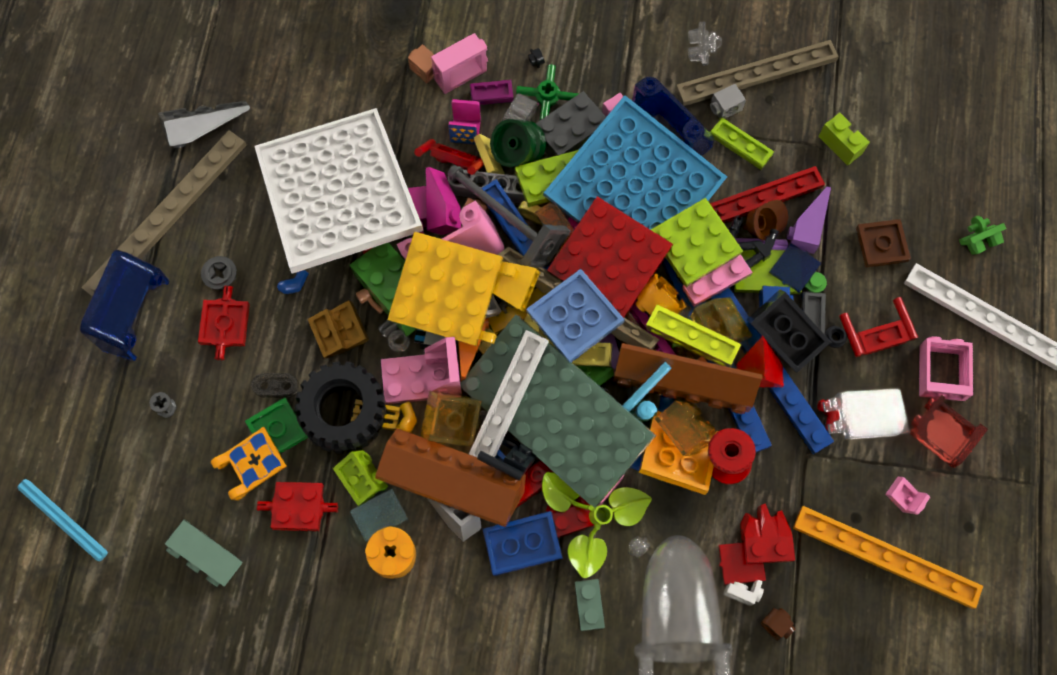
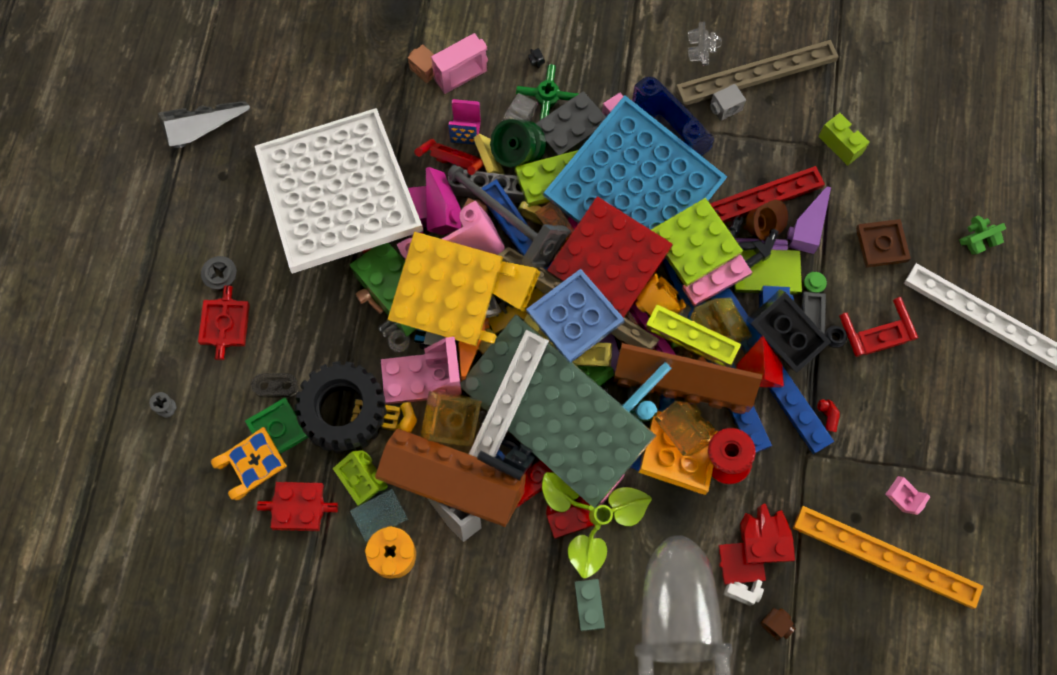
medium azure axle [17,479,108,561] -> none
clear blue windscreen [80,250,170,361] -> none
dark tan plate [81,130,247,303] -> none
sand green wedge [165,519,243,587] -> none
blue arm [277,270,309,294] -> none
pearl gold slope [308,300,369,359] -> none
magenta plate [470,80,514,105] -> none
blue tile [483,511,563,576] -> none
clear plate [628,536,650,558] -> none
lime tile [709,118,774,170] -> none
clear blue piece [769,243,821,293] -> none
clear tile [822,389,910,439] -> none
clear red panel [908,394,988,468] -> none
bright pink window [919,336,973,401] -> none

